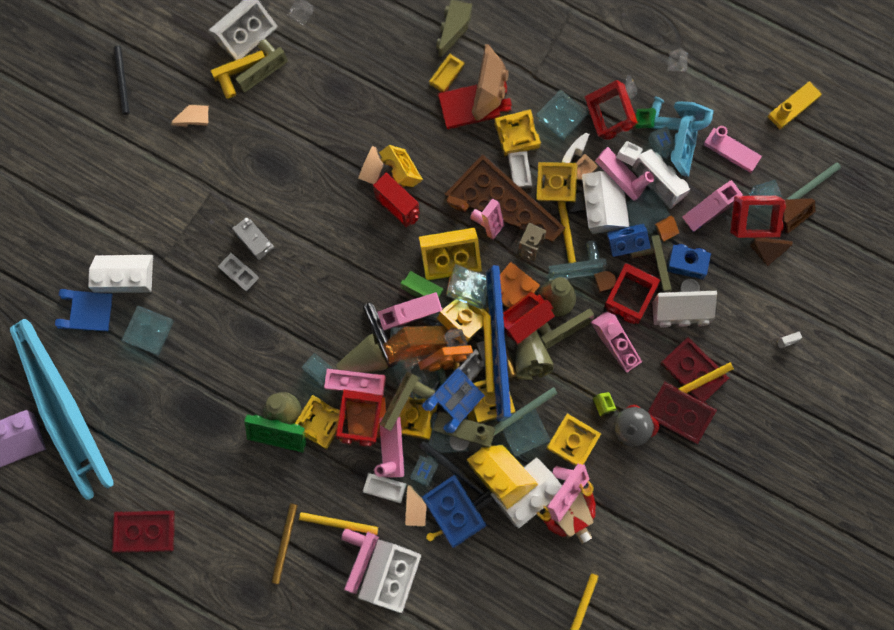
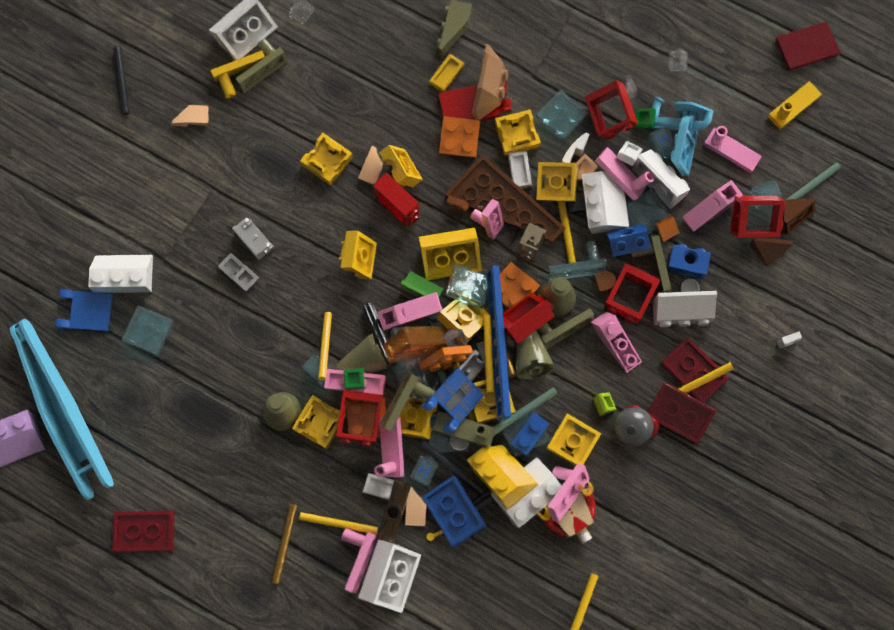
green plate [244,415,306,453] -> none
none -> yellow brick [300,133,353,186]
none -> yellow bar [318,312,332,381]
none -> yellow brick [339,231,377,279]
none -> green tile [343,368,365,390]
none -> dark brown piece [377,480,412,543]
none -> orange plate [439,116,480,158]
none -> blue plate [510,412,549,456]
none -> dark red tile [775,21,841,71]

